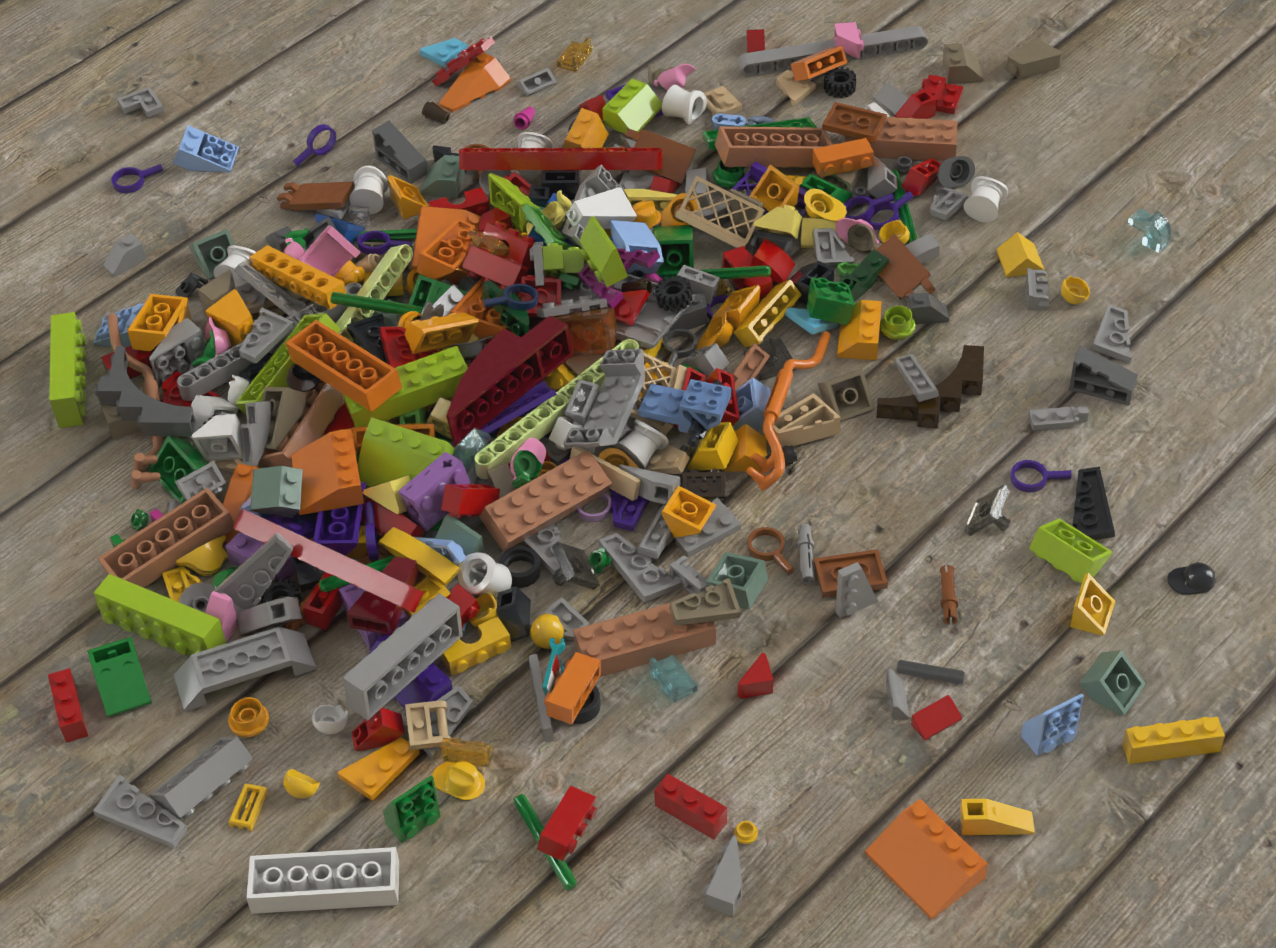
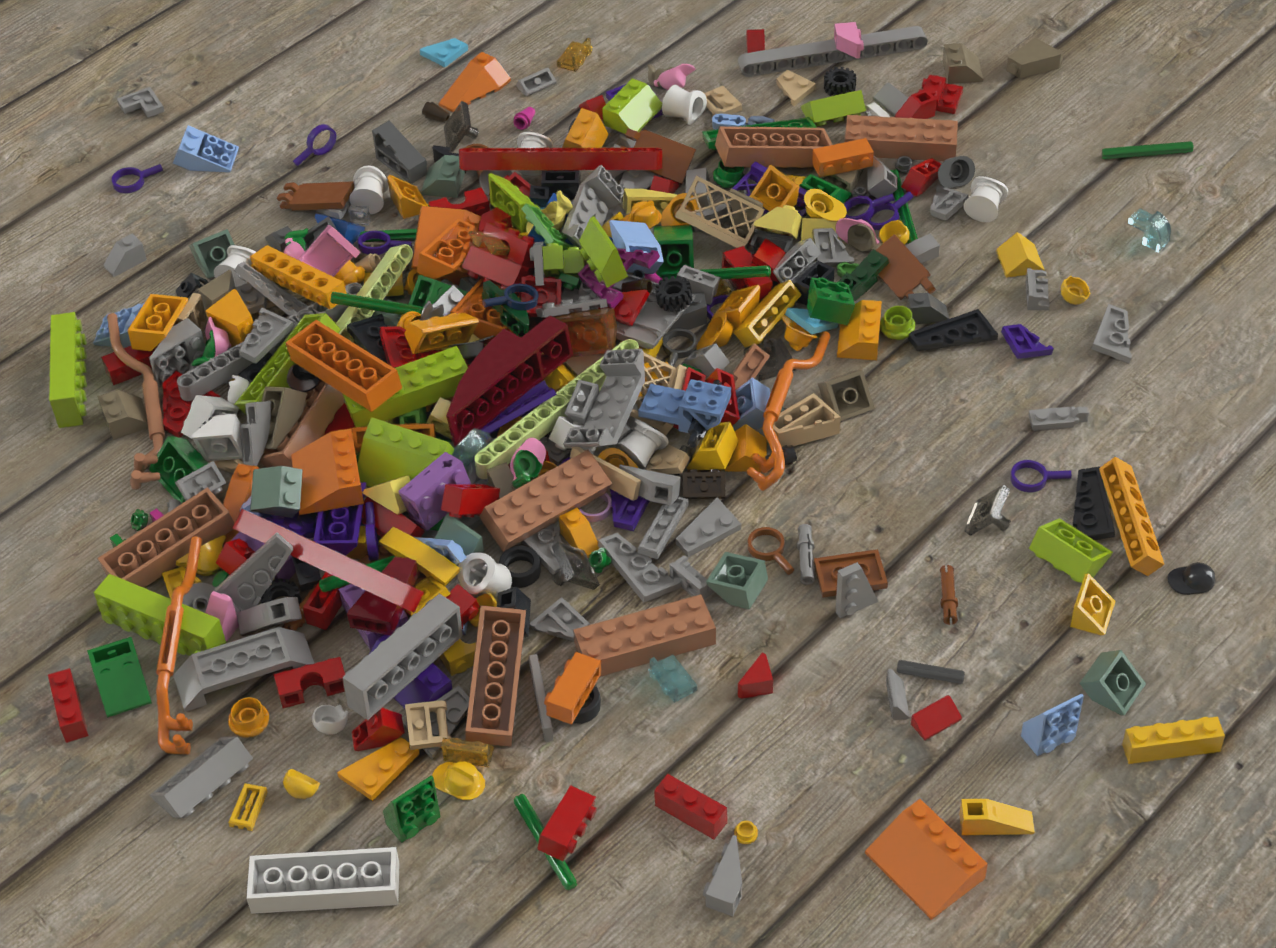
light grey wing [93,774,188,849] -> none
dark grey arch [95,346,196,437] -> none
red plate [432,37,495,86] -> none
yellow hair [530,613,564,649] -> none
teal flag [542,638,566,697] -> none
white slope [566,187,637,229] -> none
light orange slope [661,486,716,538] -> none
dark tan wing [669,578,741,626] -> none
orange brick [790,45,848,81] -> none
dark orange plate [822,102,887,143] -> none
dark brown arch [876,345,984,429] -> none
light grey tile [894,354,939,402] -> none
dark grey wedge [1069,345,1138,406] -> none
none -> orange piece [156,537,202,754]
none -> tan wing [177,293,208,332]
none -> red slope [216,538,255,575]
none -> red arch [274,657,345,709]
none -> clear smoke tile [444,101,479,152]
none -> nougat brick [465,606,526,747]
none -> light orange slope [559,508,599,560]
none -> light grey slope [773,238,821,283]
none -> light orange piece [782,315,817,351]
none -> lime slope [801,90,866,127]
none -> black wing [908,309,998,351]
none -> dark purple wing [1001,324,1054,359]
none -> light orange brick [1099,457,1165,576]
none -> green axle [1101,141,1194,160]

